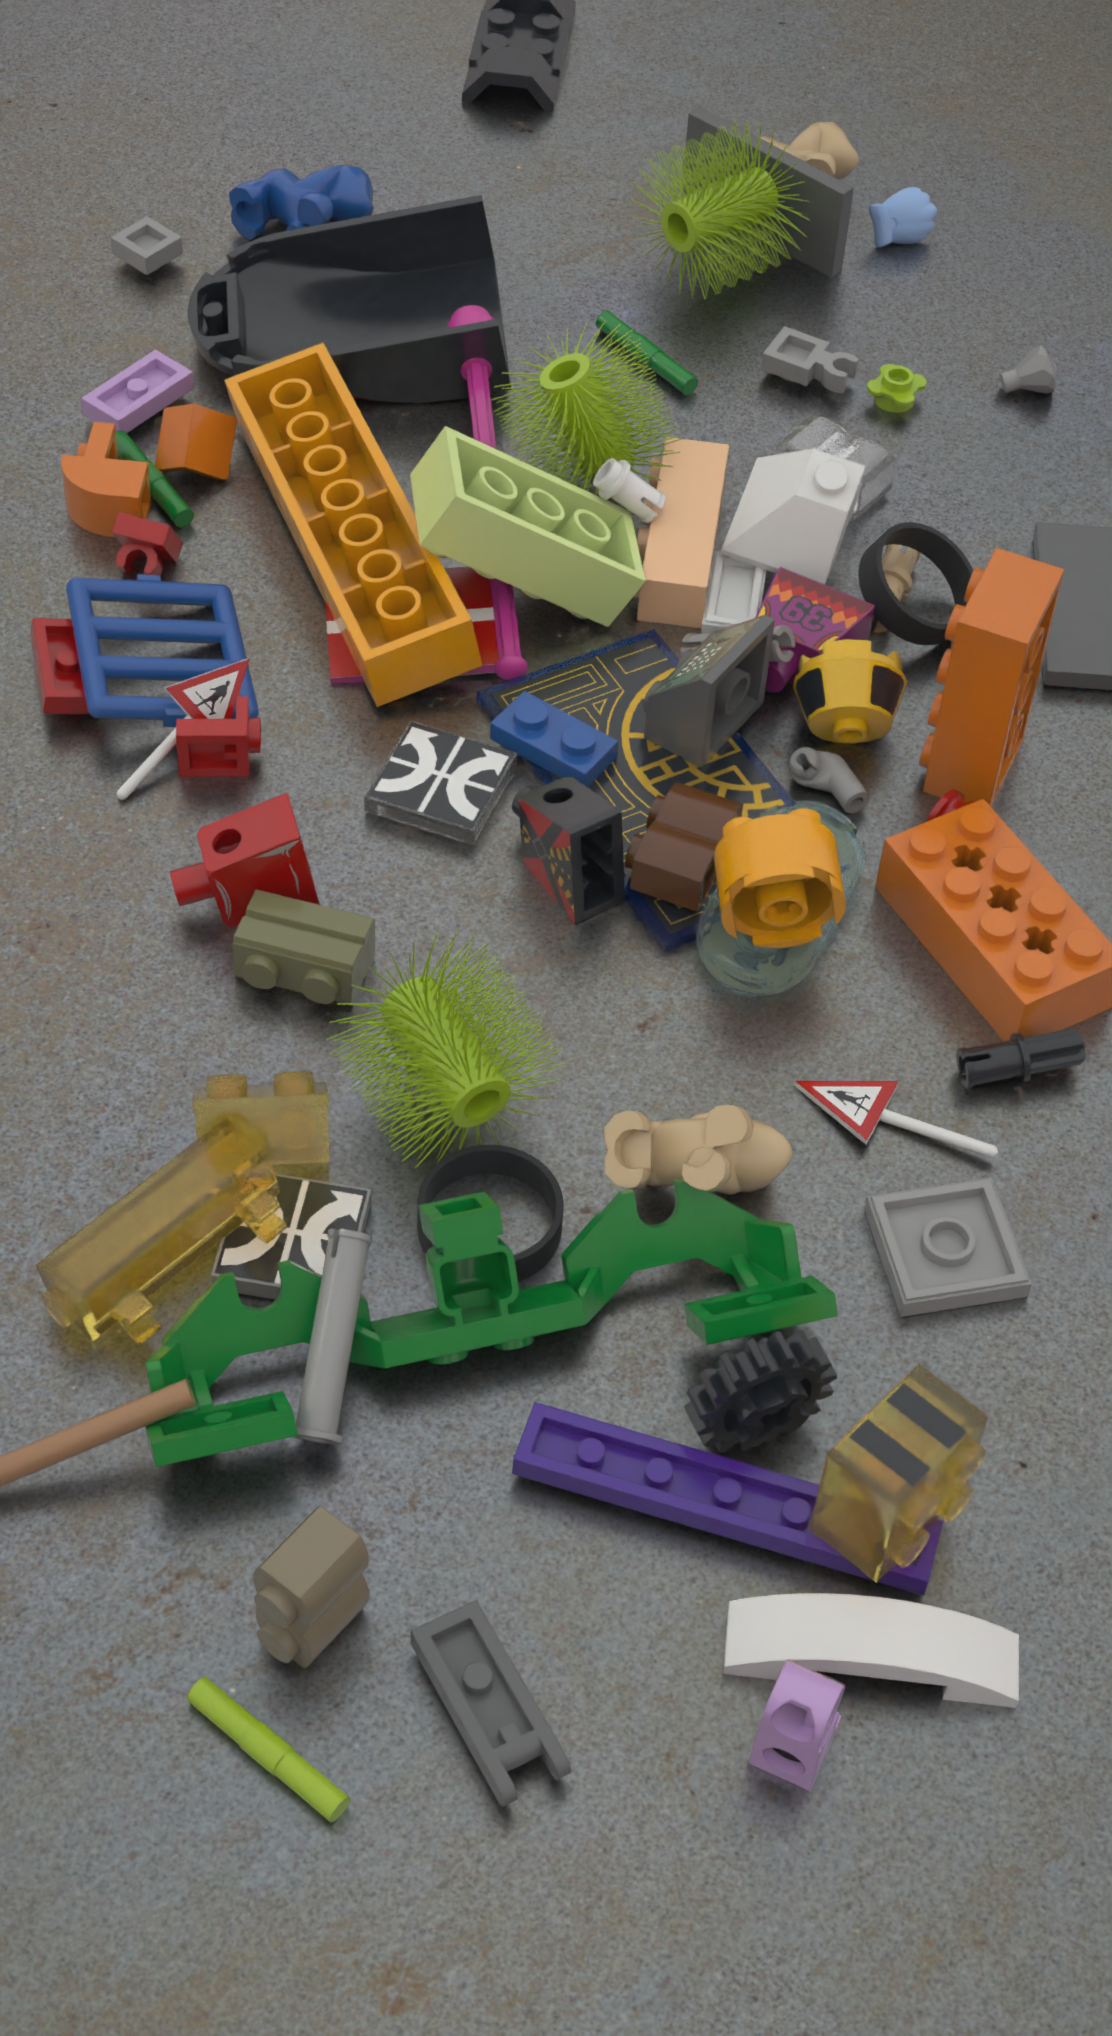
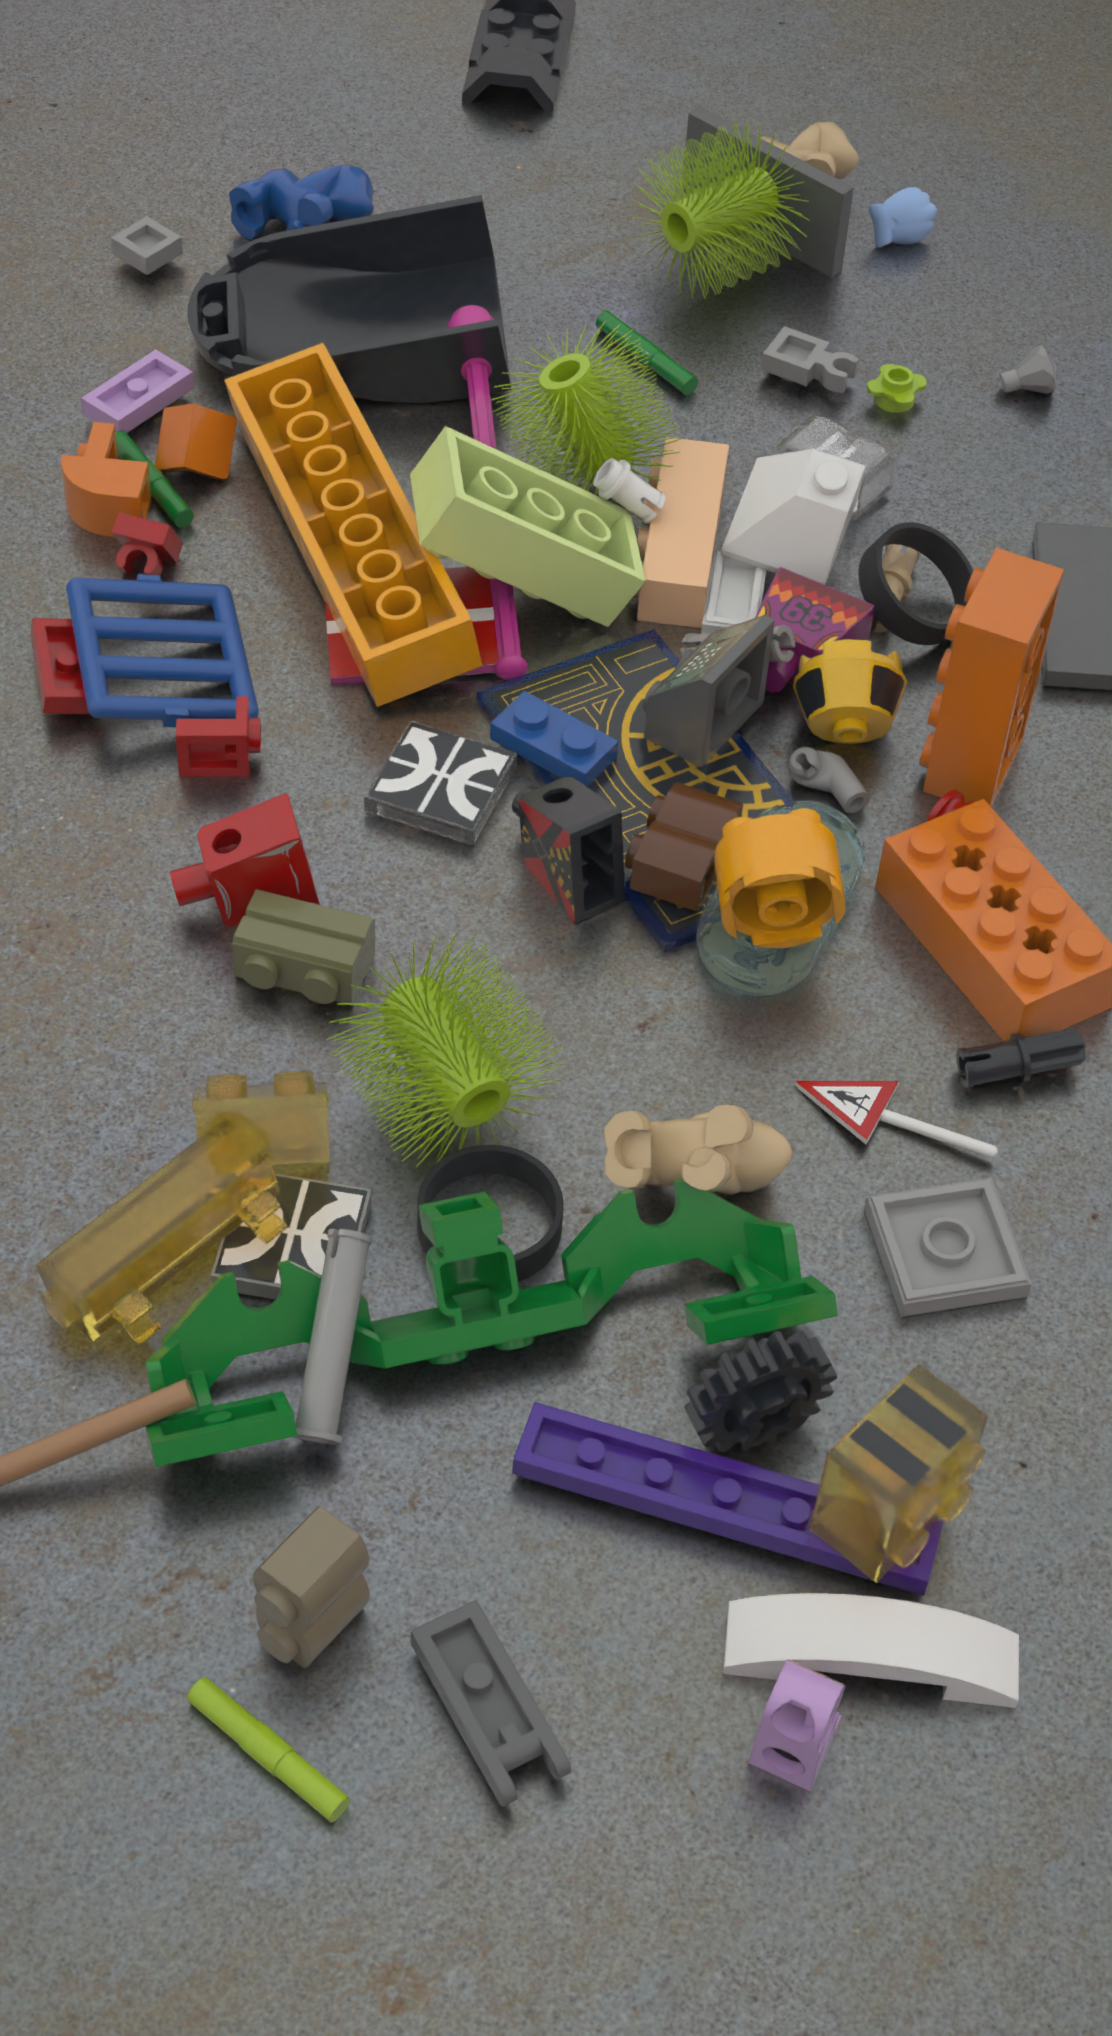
piece [117,658,250,800] -> none

